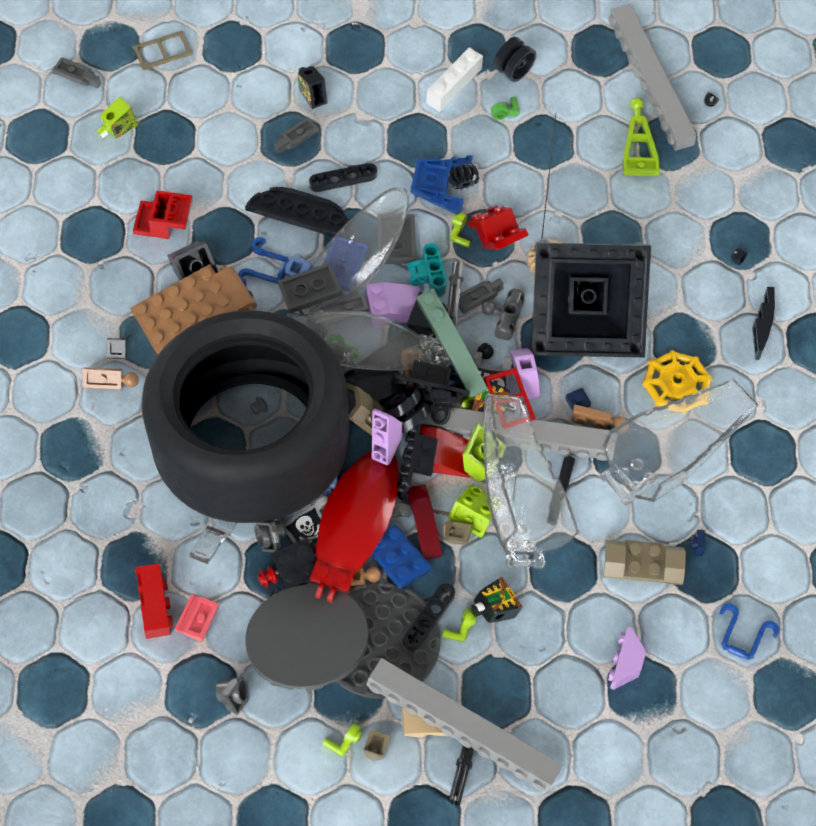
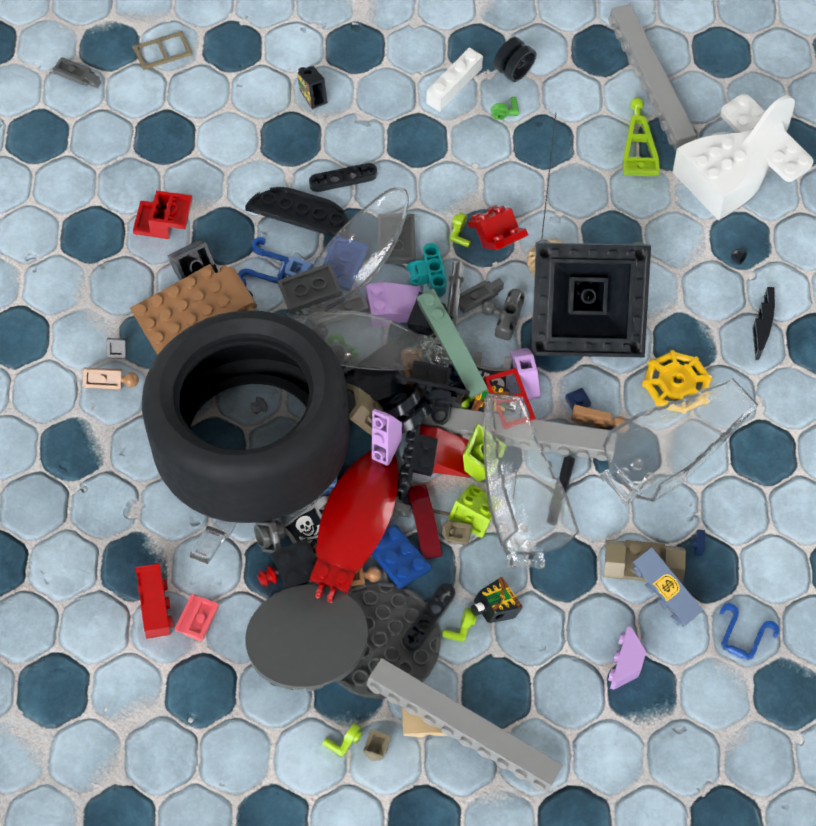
lime torso [96,96,139,139] -> none
dark grey piece [216,677,249,714] -> none
dark grey hinge [274,117,319,155] -> none
blue wing [410,155,473,215] -> none
black gear [448,164,479,190] -> none
black pin [448,745,474,805] -> none
black piece [477,343,494,359] -> none
black hinge [704,92,719,107] -> none
none -> sand blue brick [632,547,703,627]
none -> white brick [672,94,813,220]

